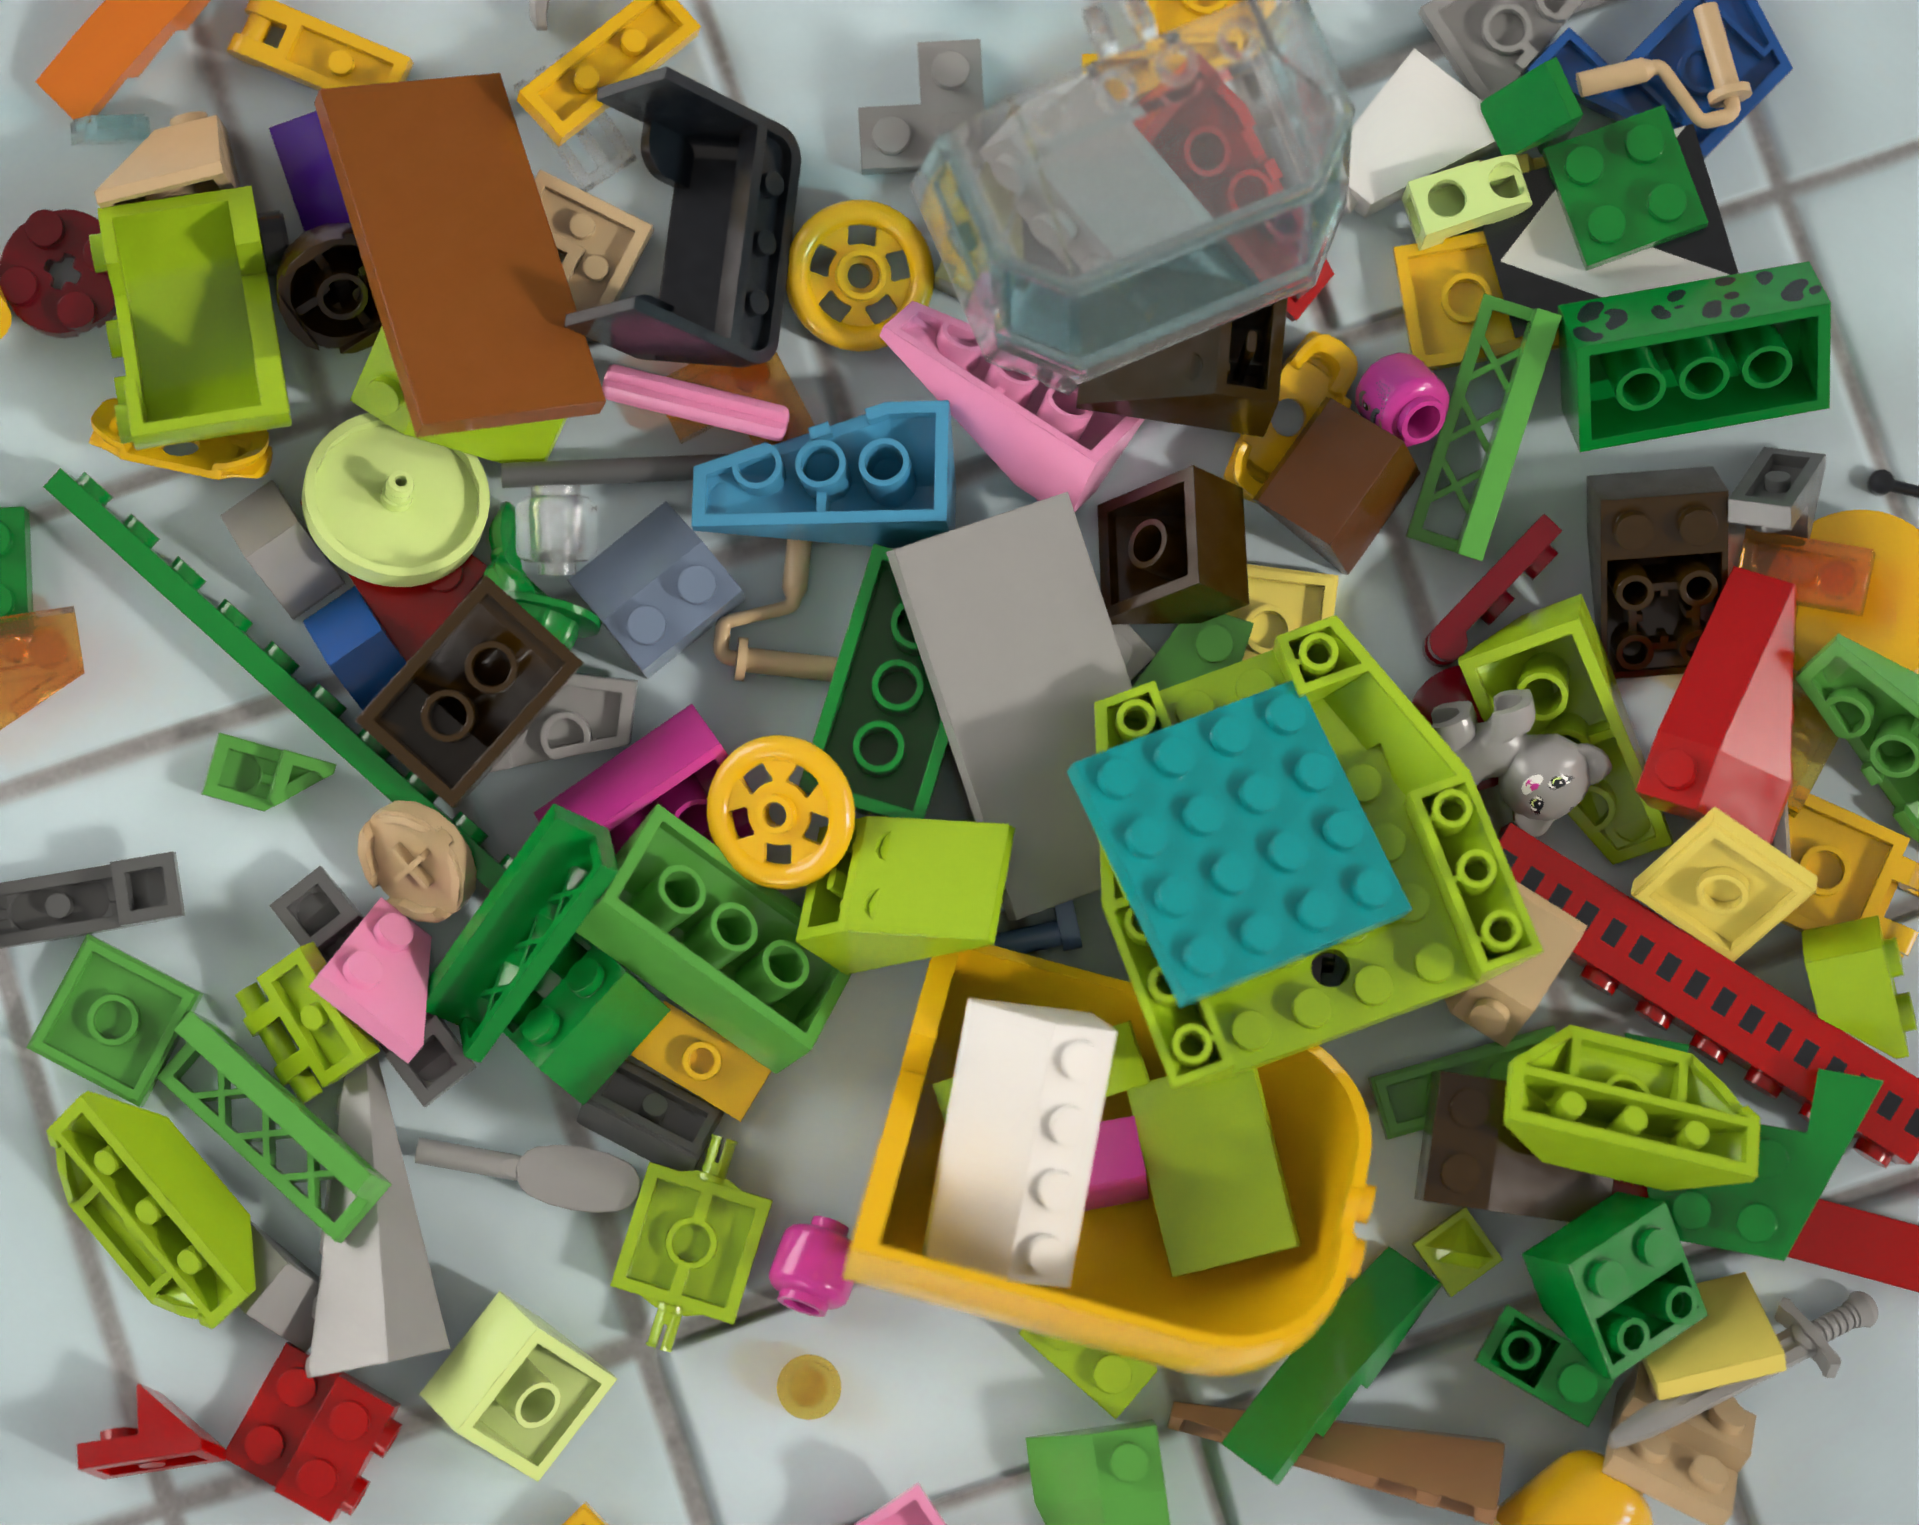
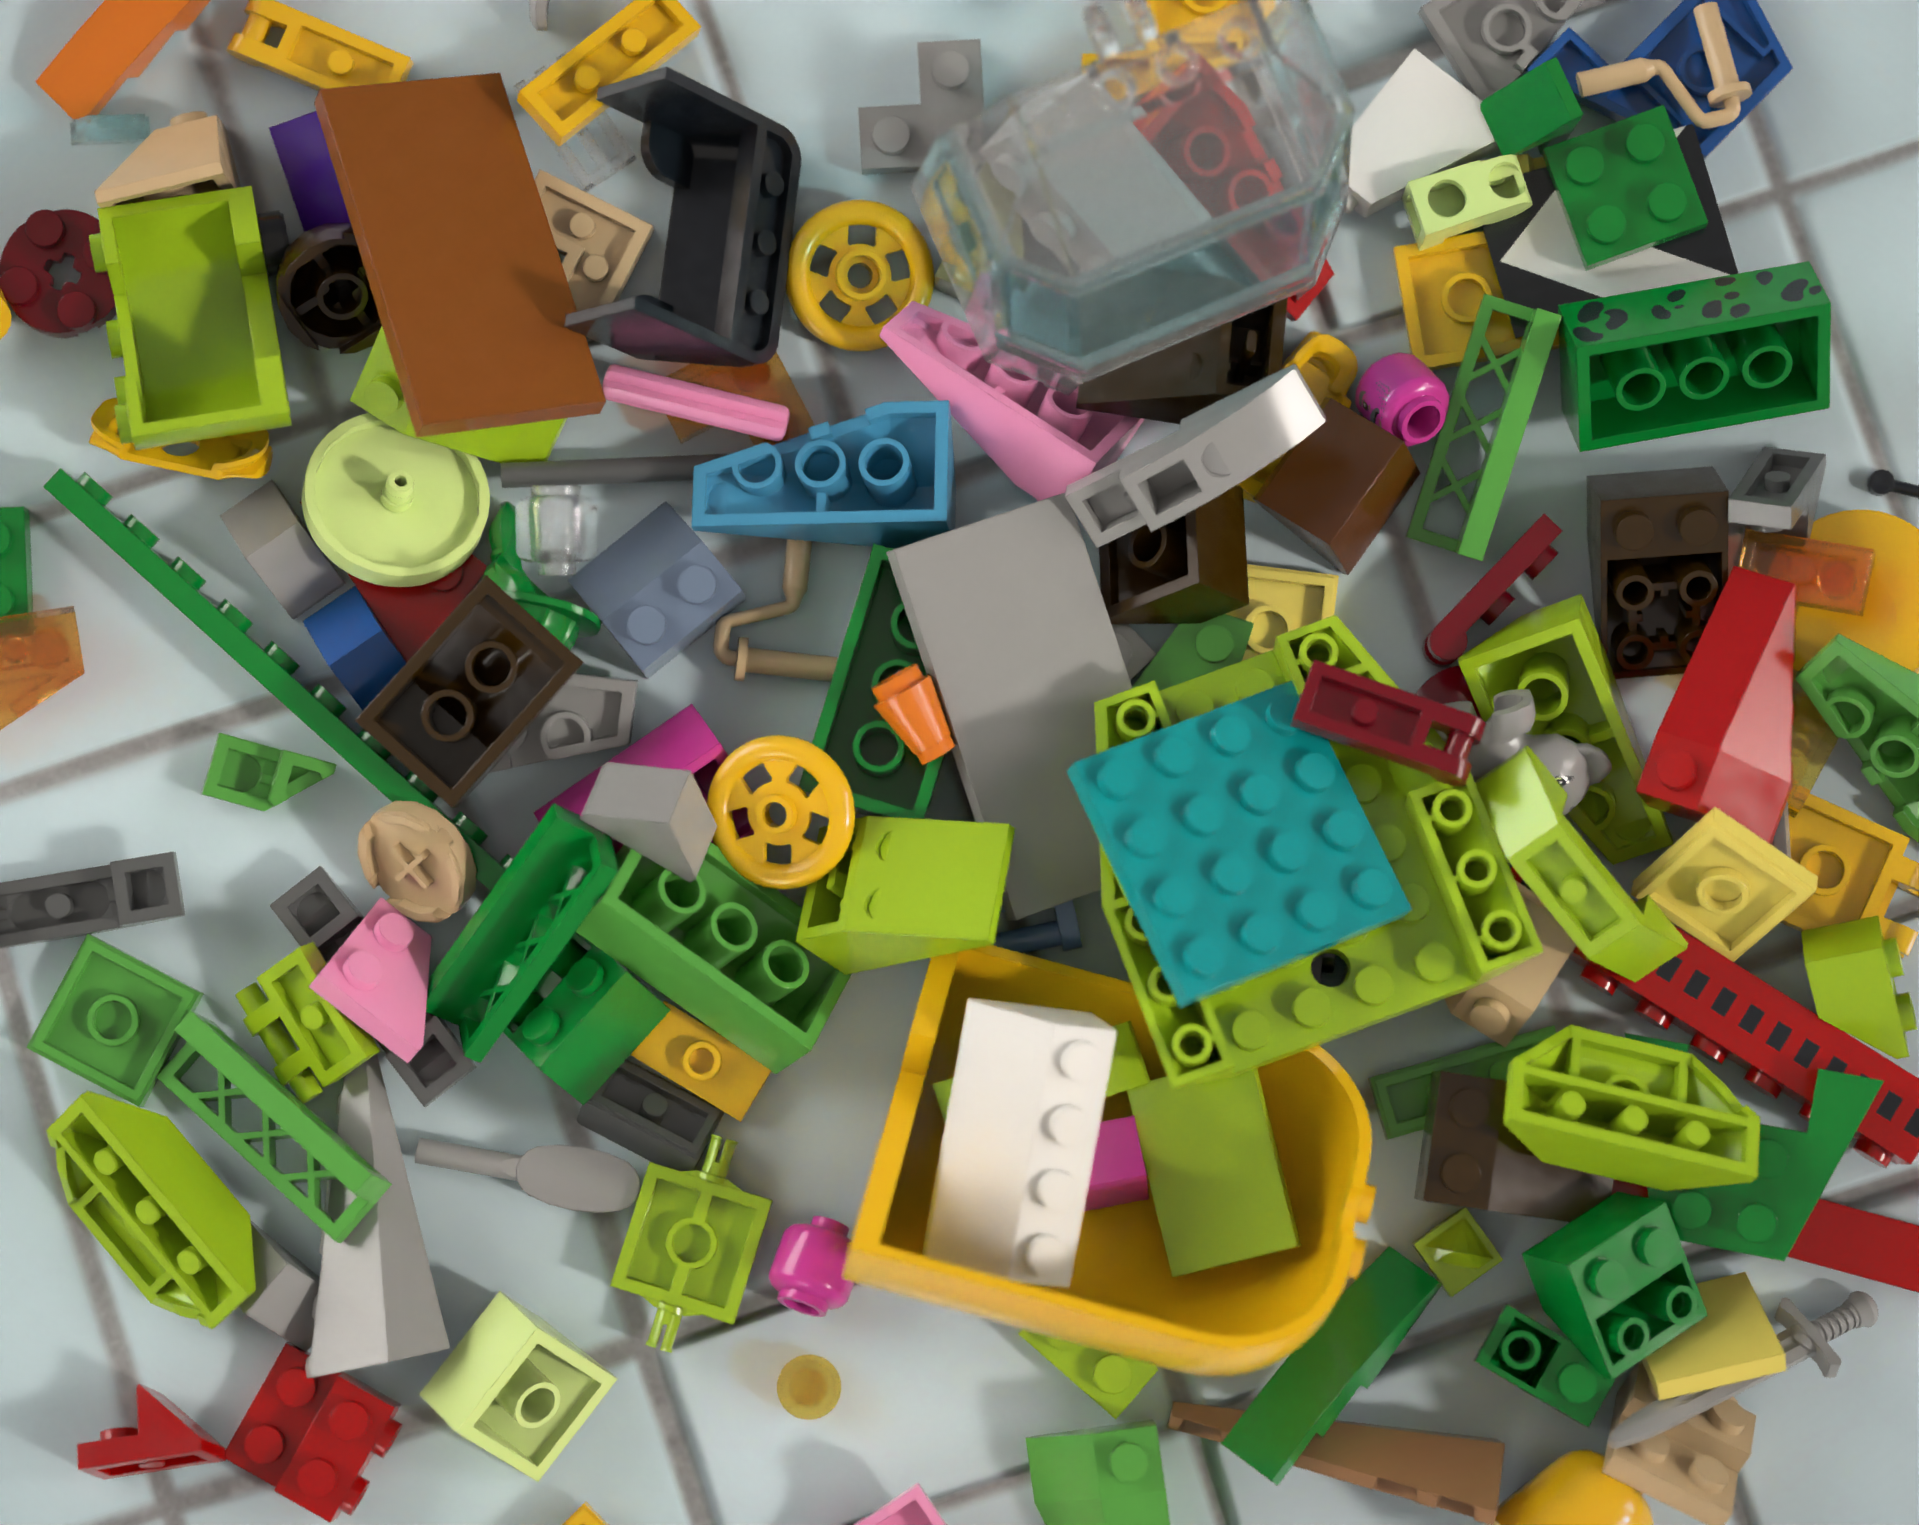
none -> light grey slope [579,762,717,883]
none -> orange cone [871,663,956,765]
none -> light grey slope [1065,363,1326,548]
none -> dark red plate [1291,659,1486,787]
none -> lime slope [1475,745,1688,982]

